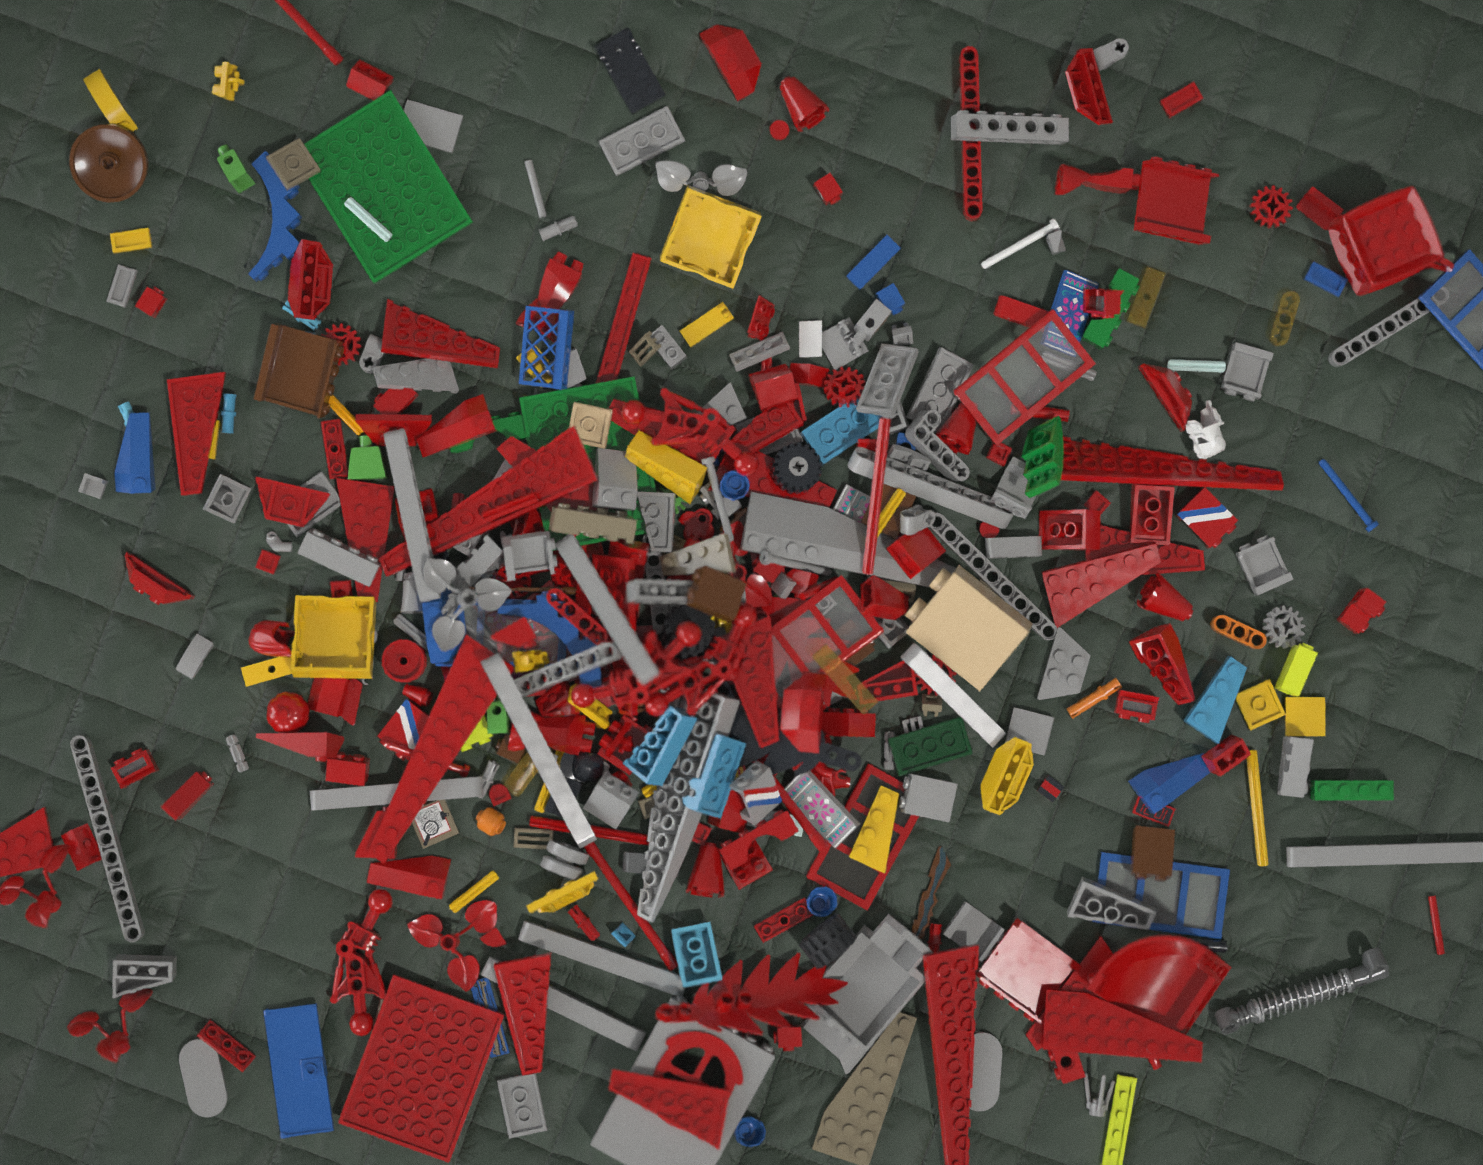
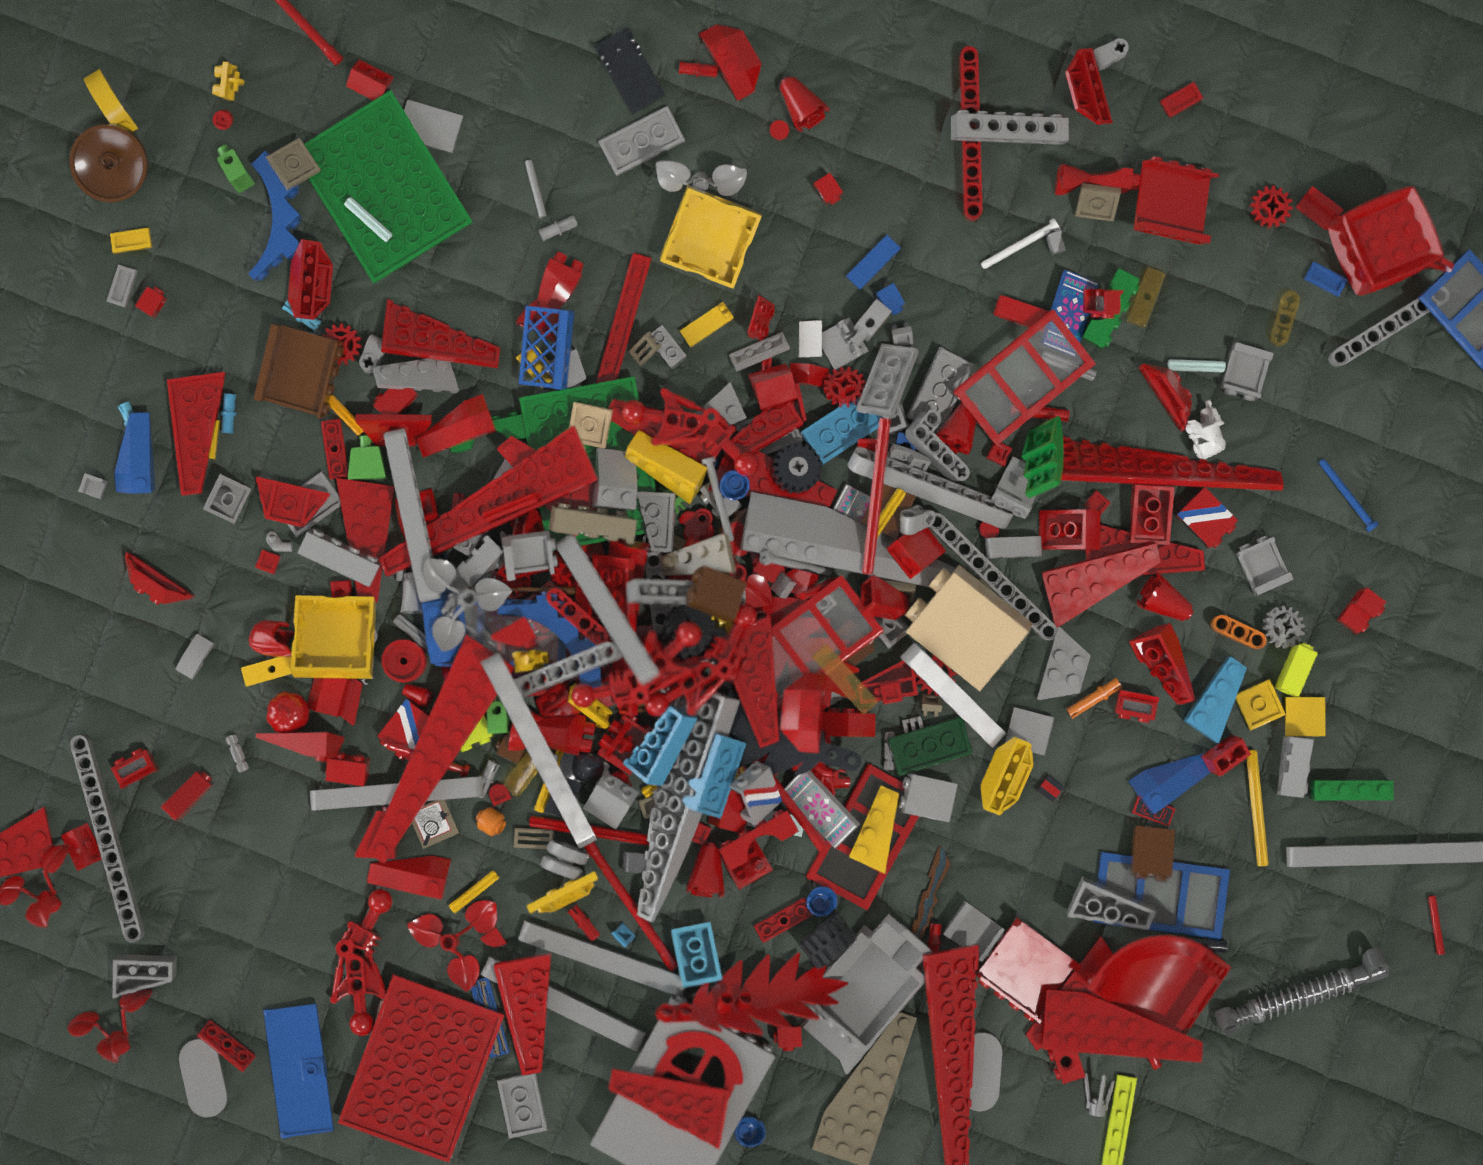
none -> red tile [213,109,234,130]
none -> red axle [679,61,718,78]
none -> red tile [880,681,903,704]
none -> dark tan tile [1075,183,1121,222]

